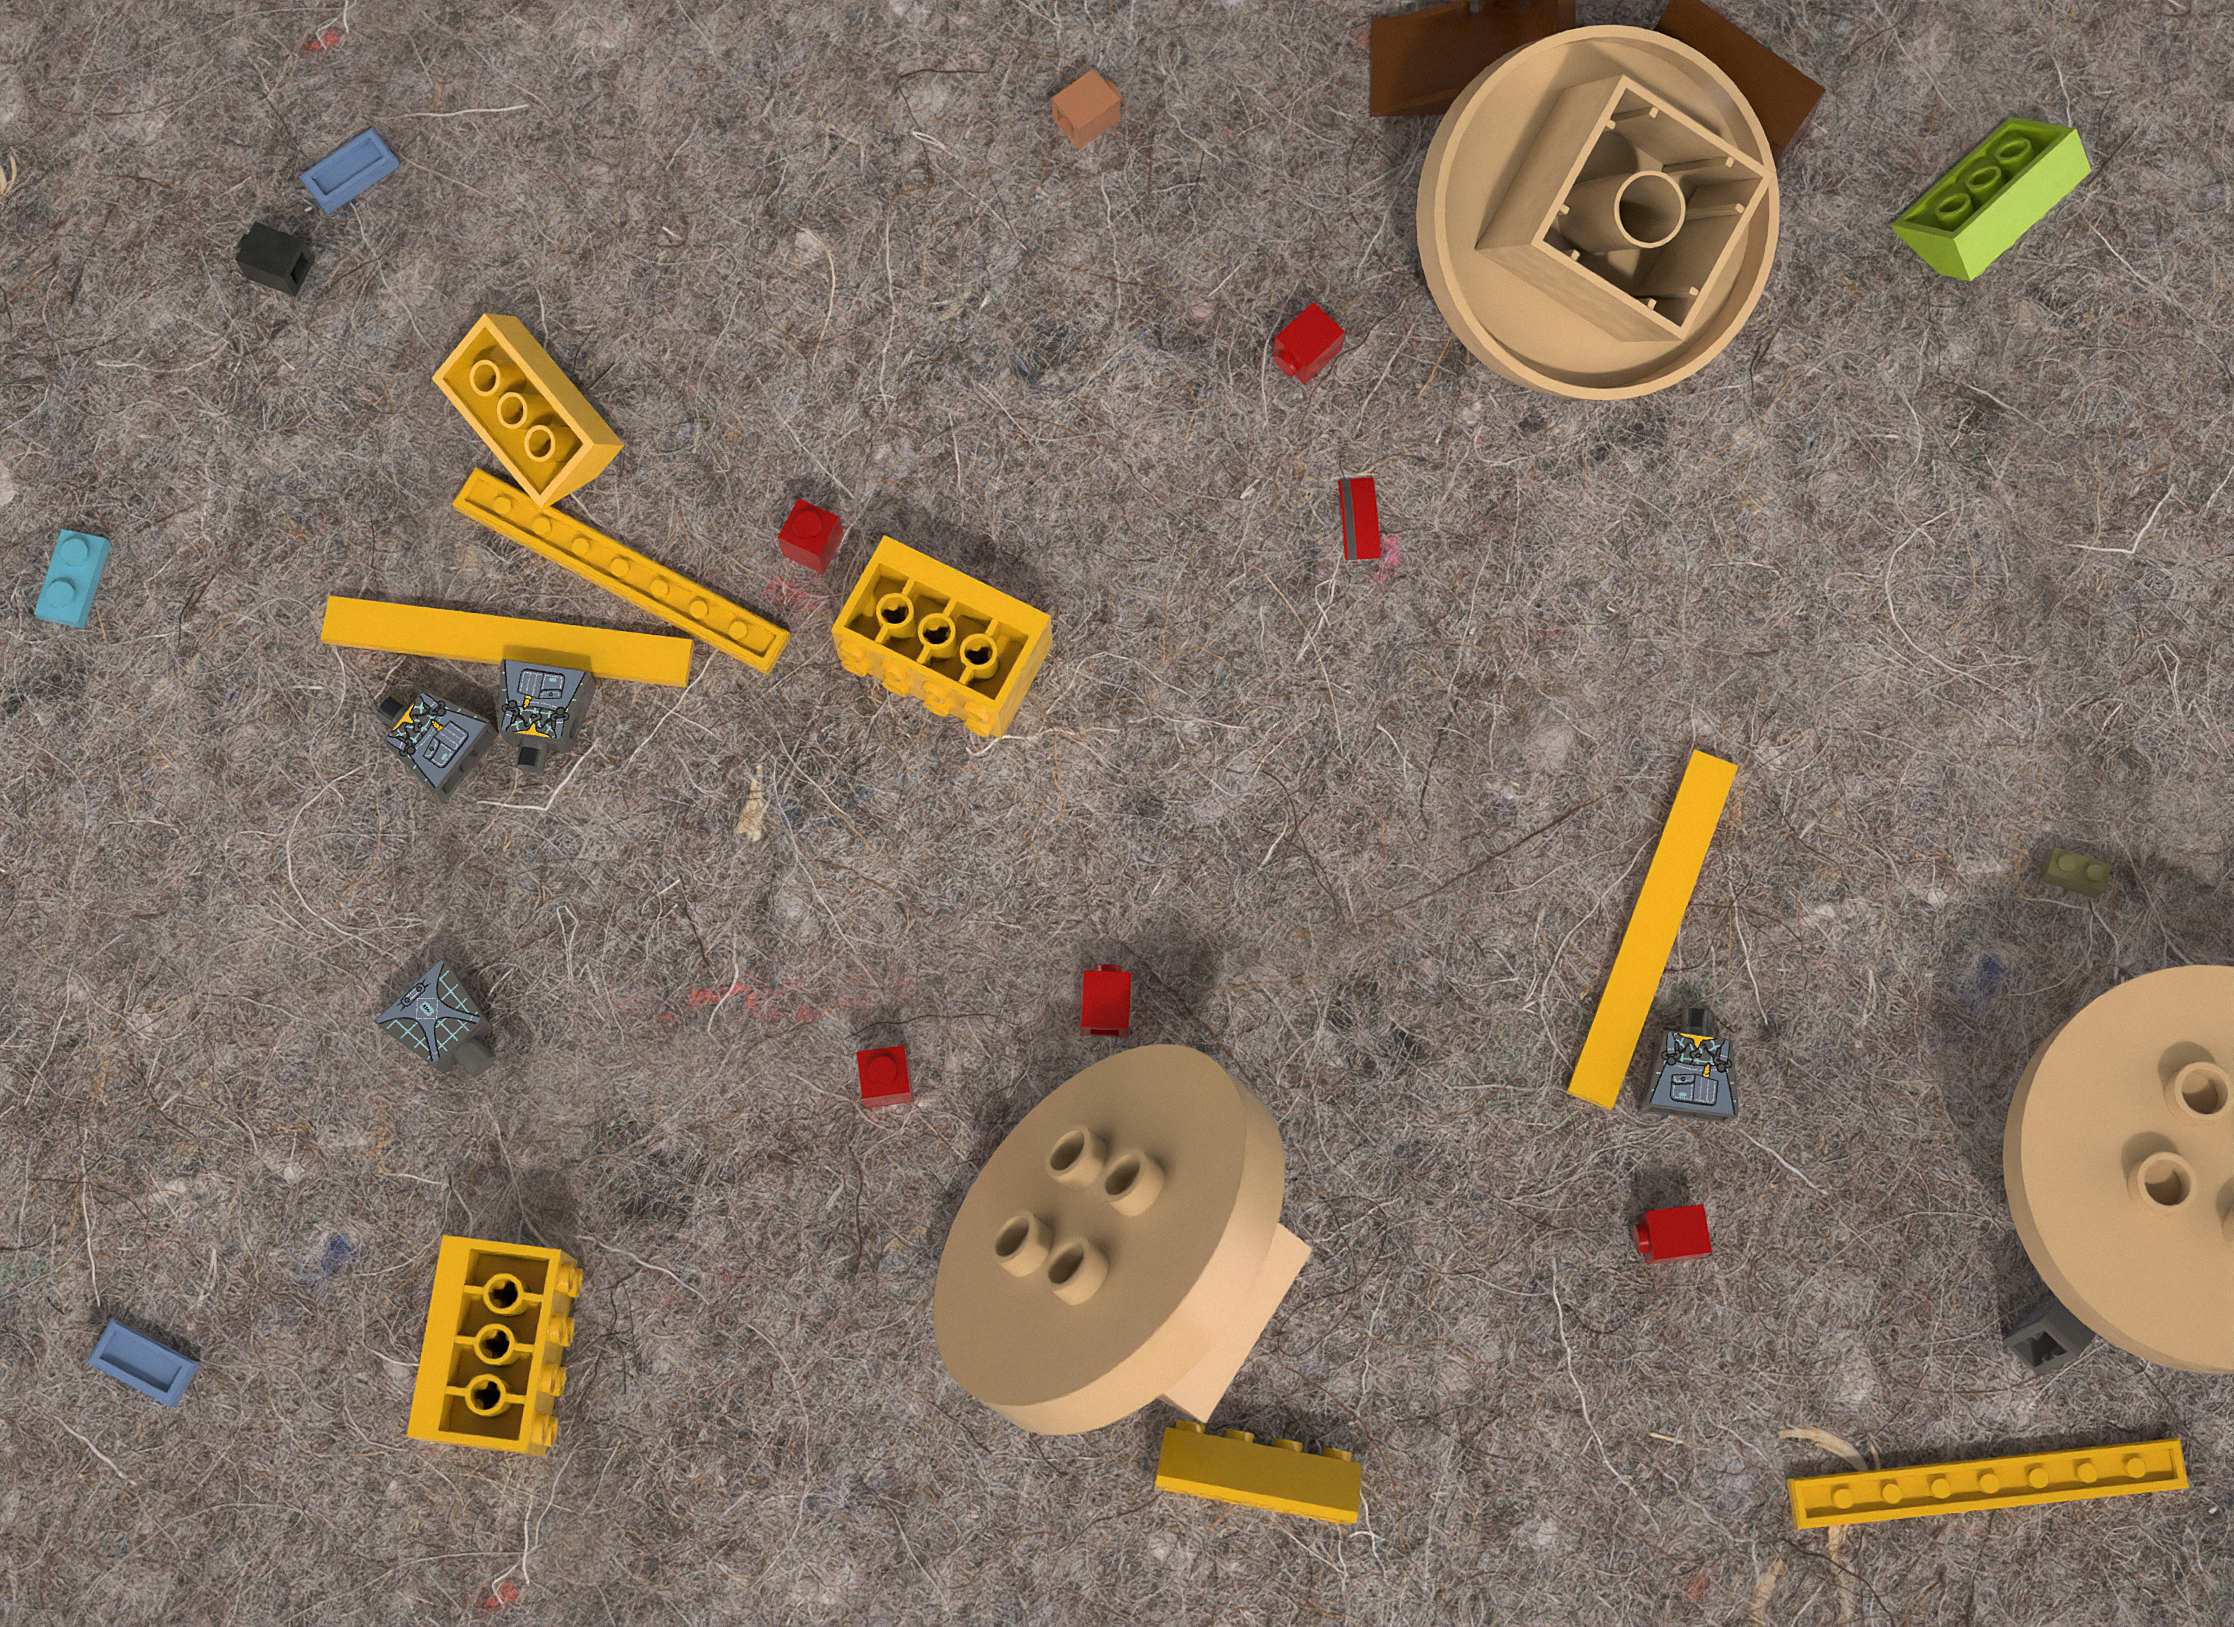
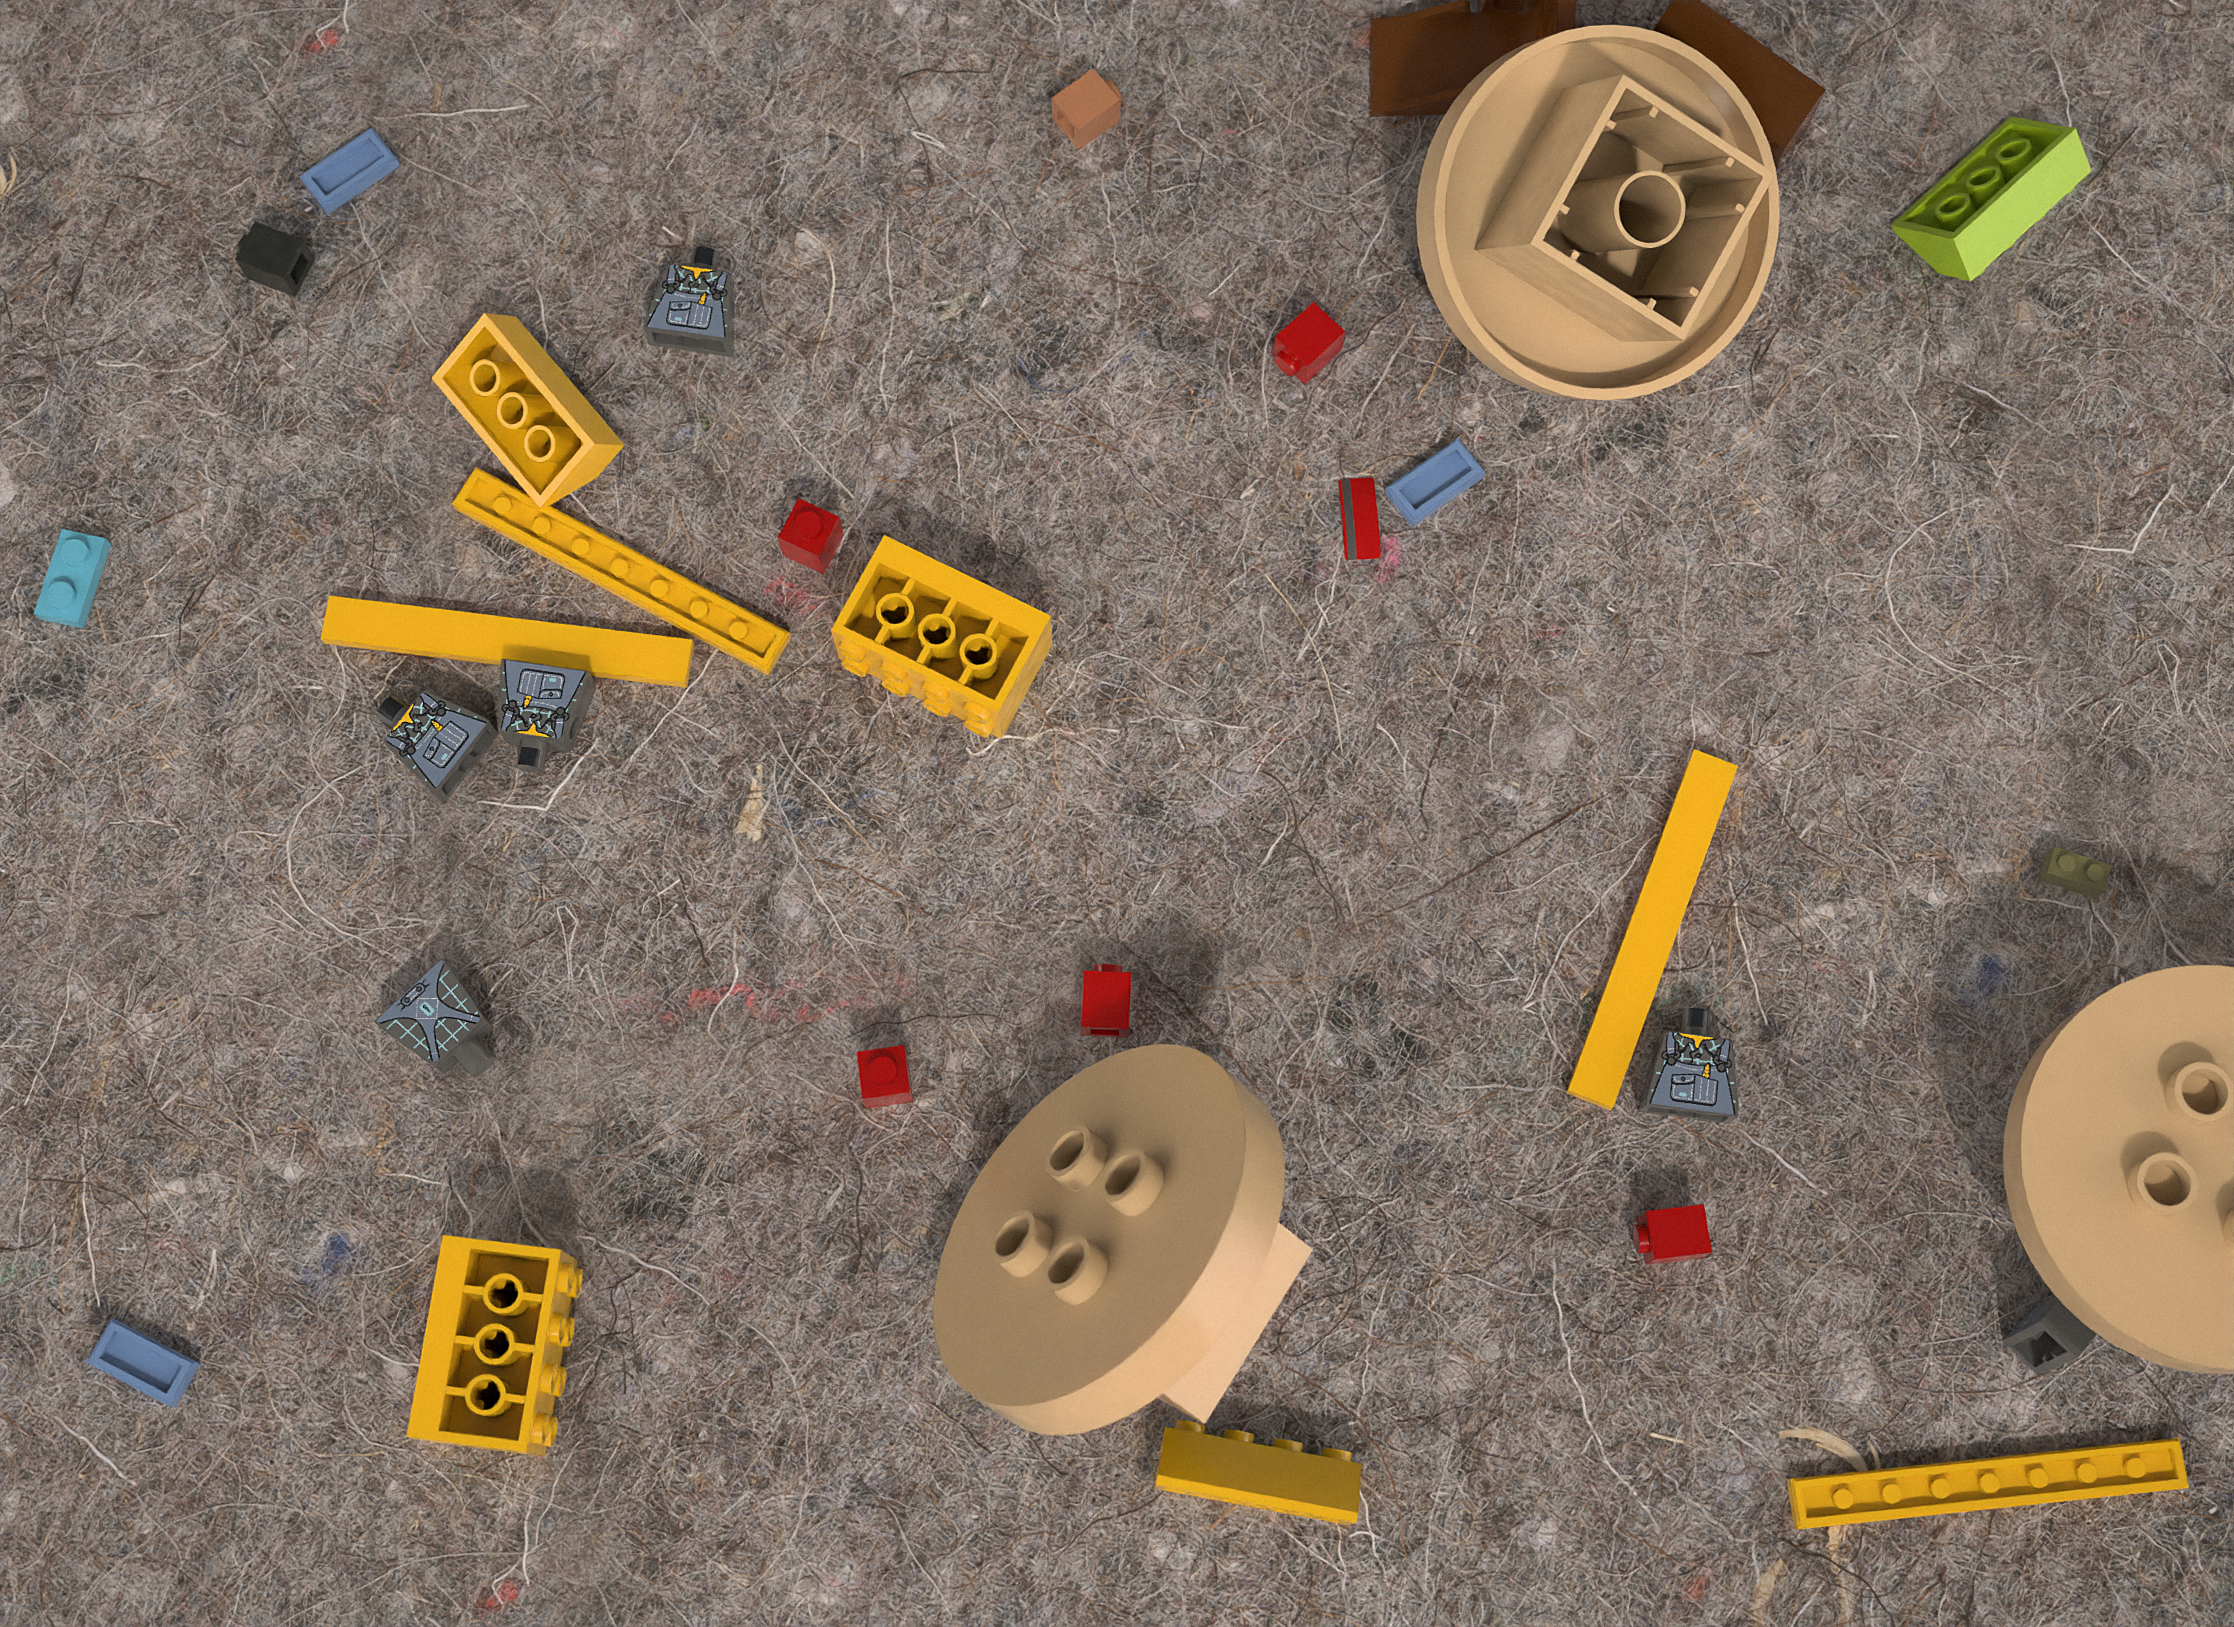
none -> torso [643,246,735,357]
none -> medium blue tile [1385,438,1485,527]

